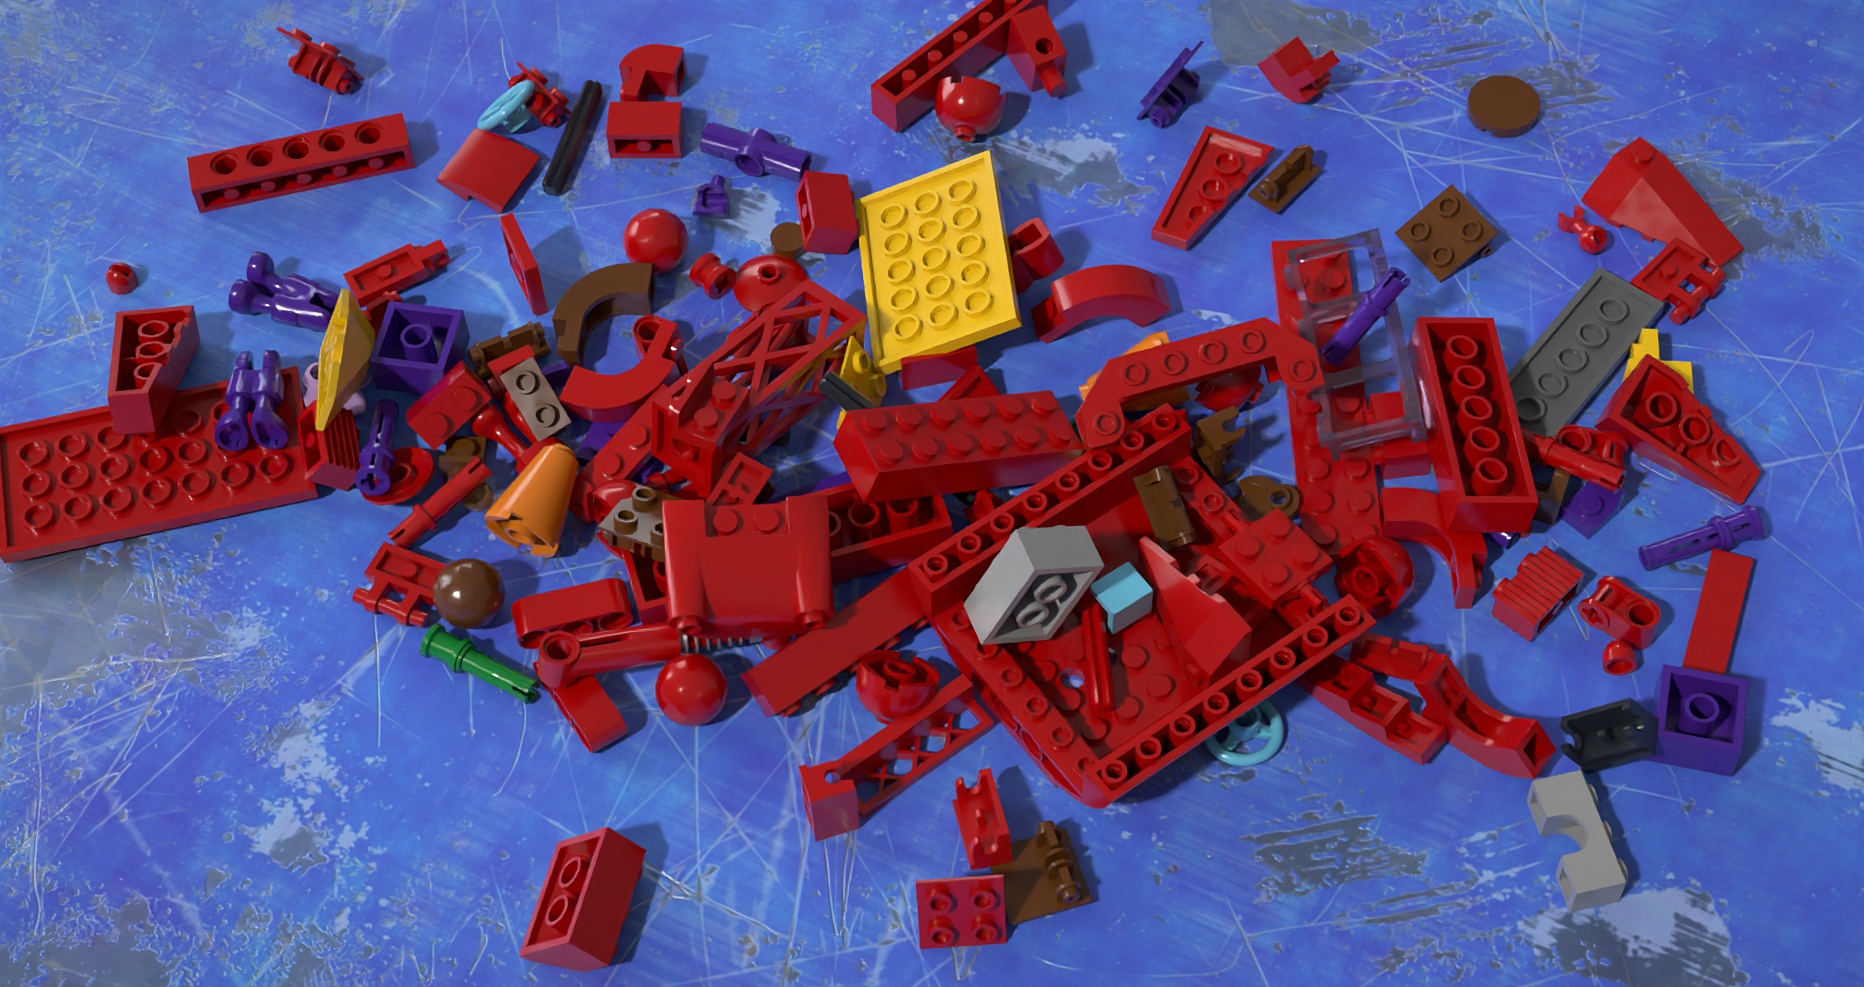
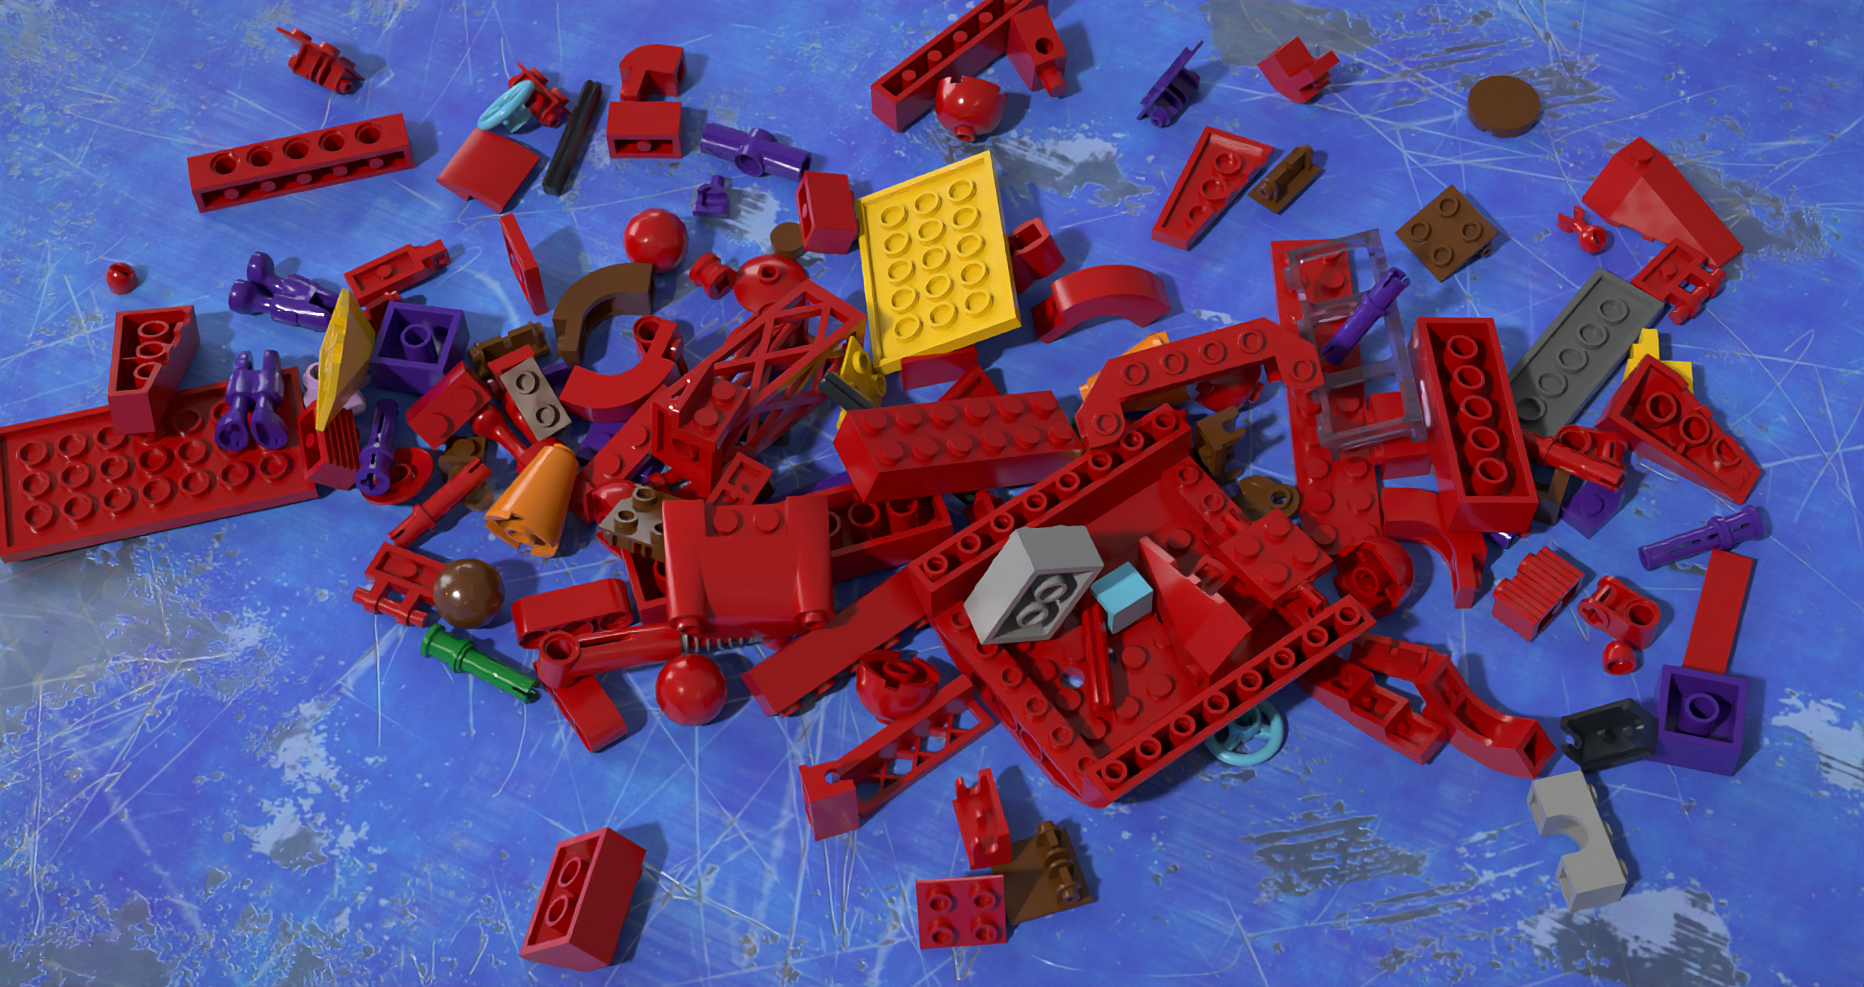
reddish brown hinge [1132,465,1198,552] -> none

